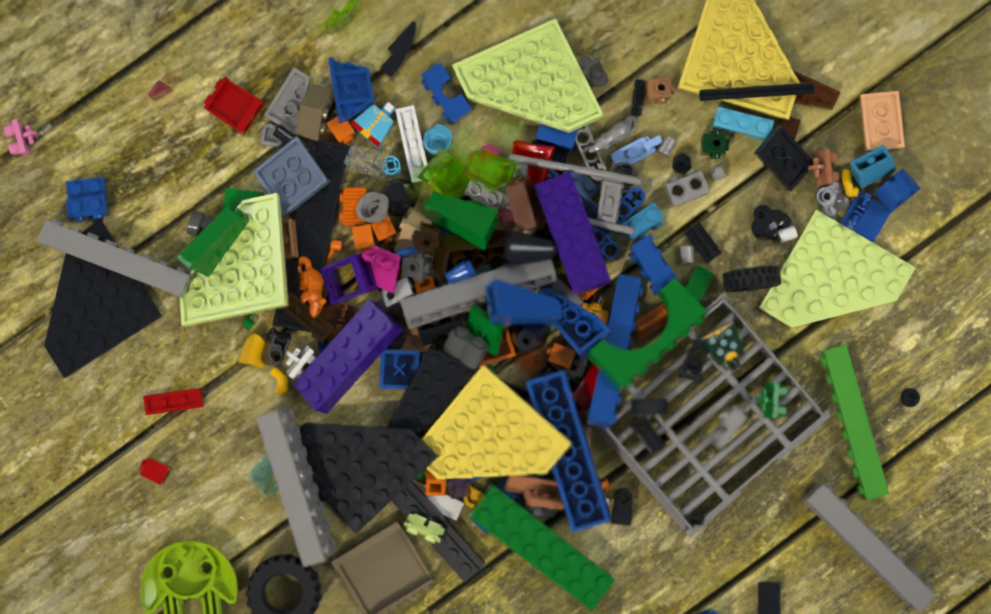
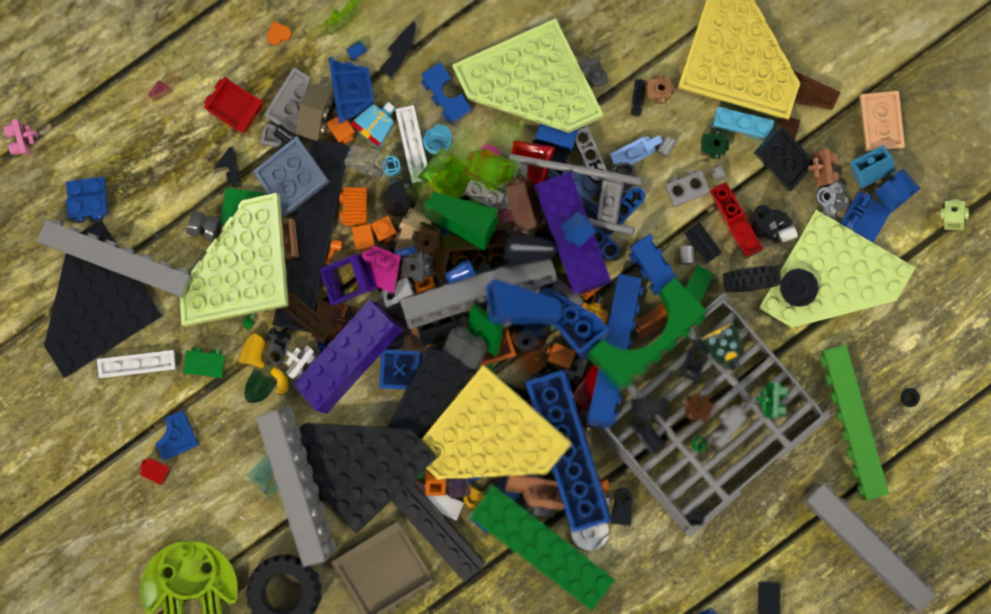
red tile [143,388,204,415] -> none
green slope [177,206,249,277] -> none
orange animal [297,256,326,318] -> none
light grey piece [356,192,389,223] -> none
yellowish green hinge [404,513,445,544] -> none
light grey animal [589,116,637,153] -> none
dark azure brick [622,202,664,242] -> none
black tile [672,153,692,173] -> none
black axle [699,83,815,101] -> none
yellow arm [842,169,859,198] -> none
none -> white plate [97,350,177,378]
none -> blue tile [155,410,199,461]
none -> green brick [183,347,227,379]
none -> black slope [213,147,242,188]
none -> clear green brick [244,368,277,403]
none -> orange tile [267,21,292,46]
none -> blue hinge [346,41,367,61]
none -> blue brick [560,211,596,247]
none -> white tile [571,523,609,551]
none -> reddish brown brick [682,392,715,422]
none -> green hinge [691,437,707,453]
none -> red slope [709,182,763,259]
none -> black tile [779,268,819,307]
none -> yellowish green brick [941,199,969,230]

